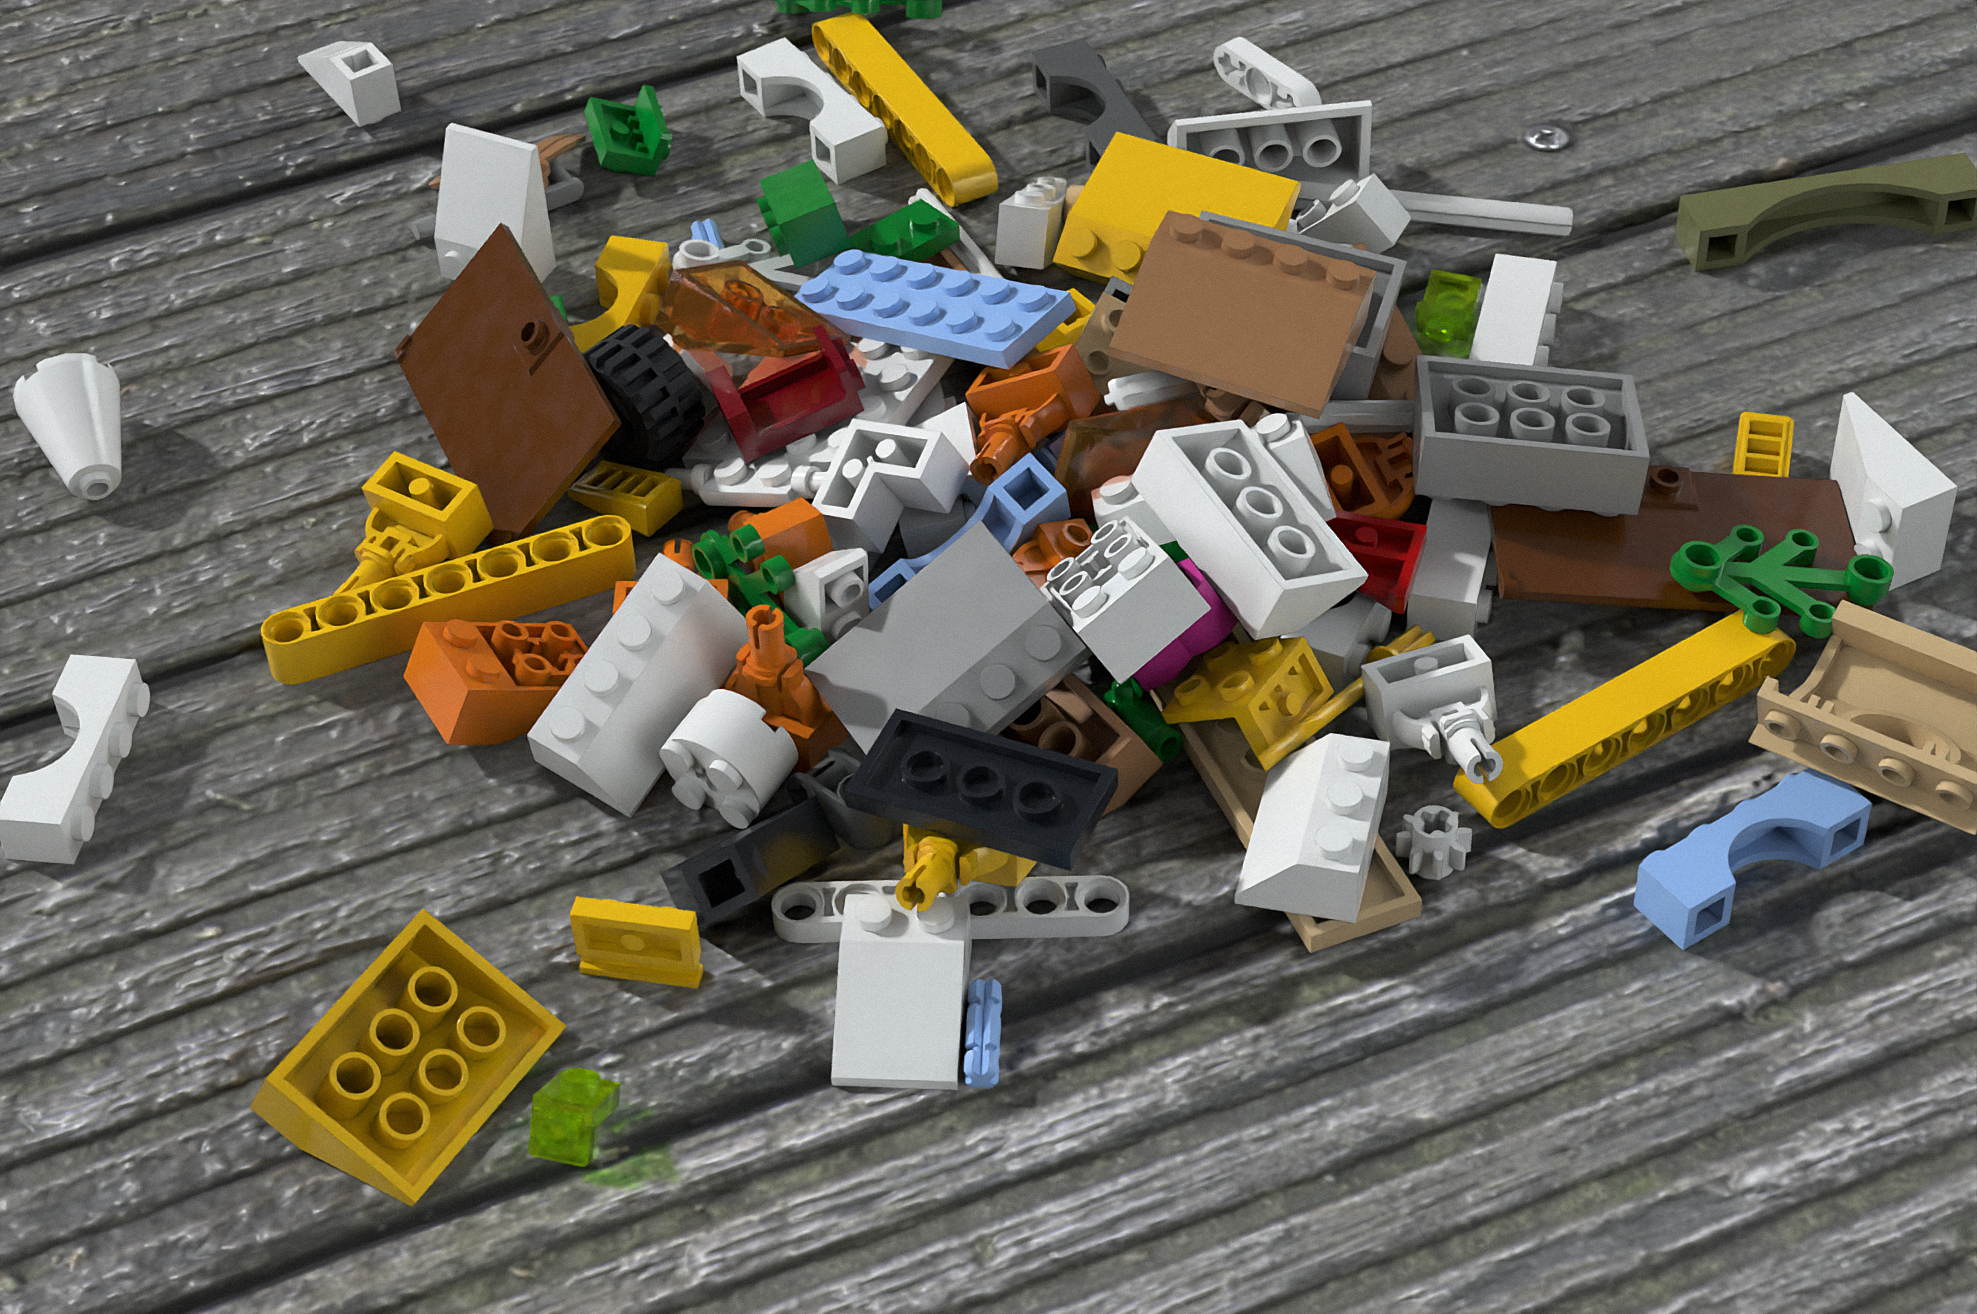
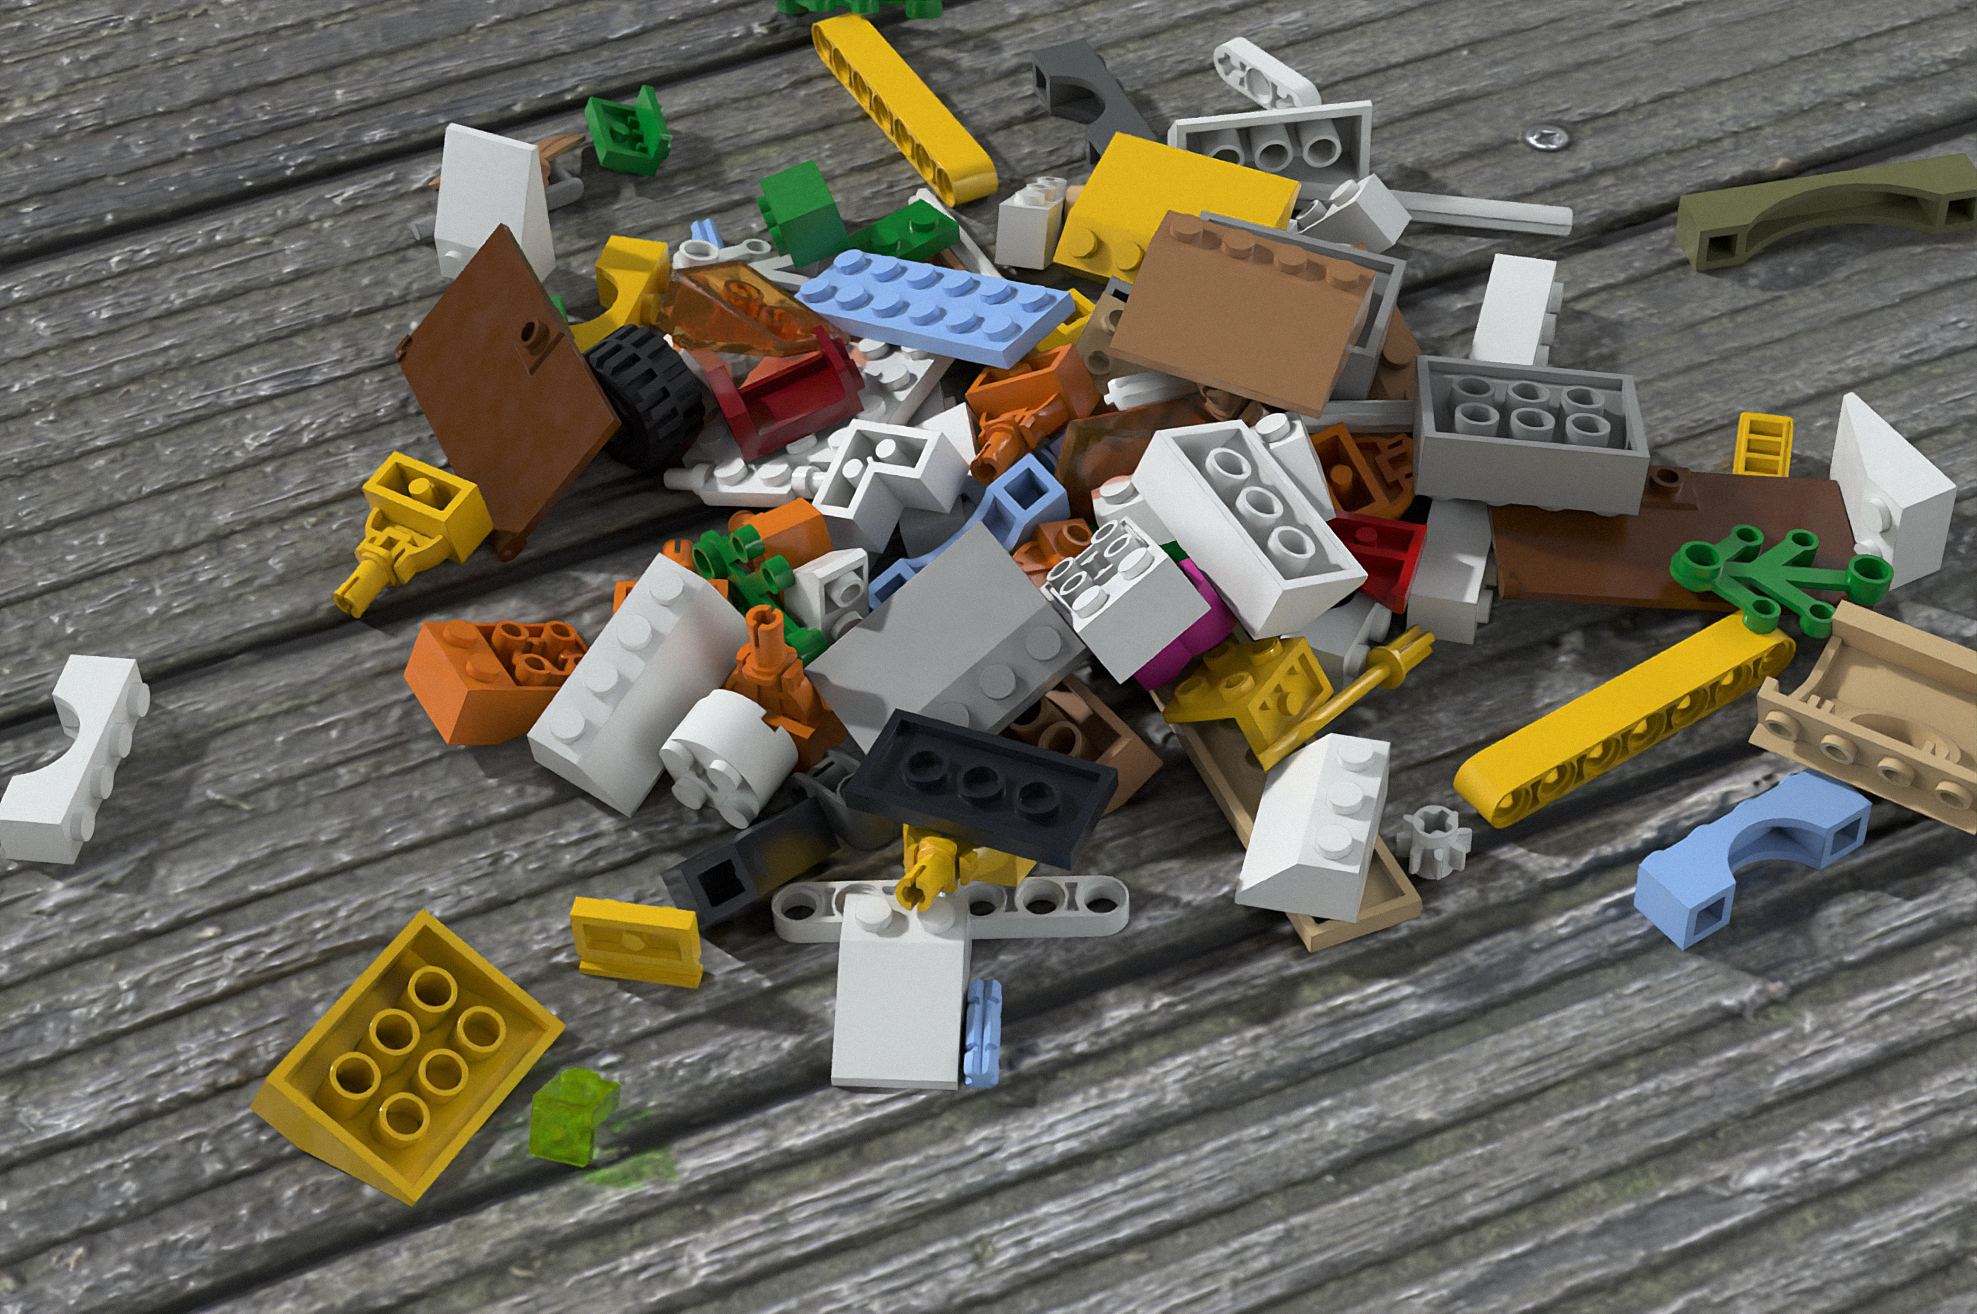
white cone [13,353,122,500] -> none
yellow beam [261,515,637,685] -> none
white slope [298,41,401,127] -> none
yellow slope [567,460,684,537] -> none
white arch [737,37,888,185] -> none
green arm [1103,677,1182,763] -> none
white brick [1361,634,1503,784] -> none
clear neon green bracket [1415,269,1483,342] -> none

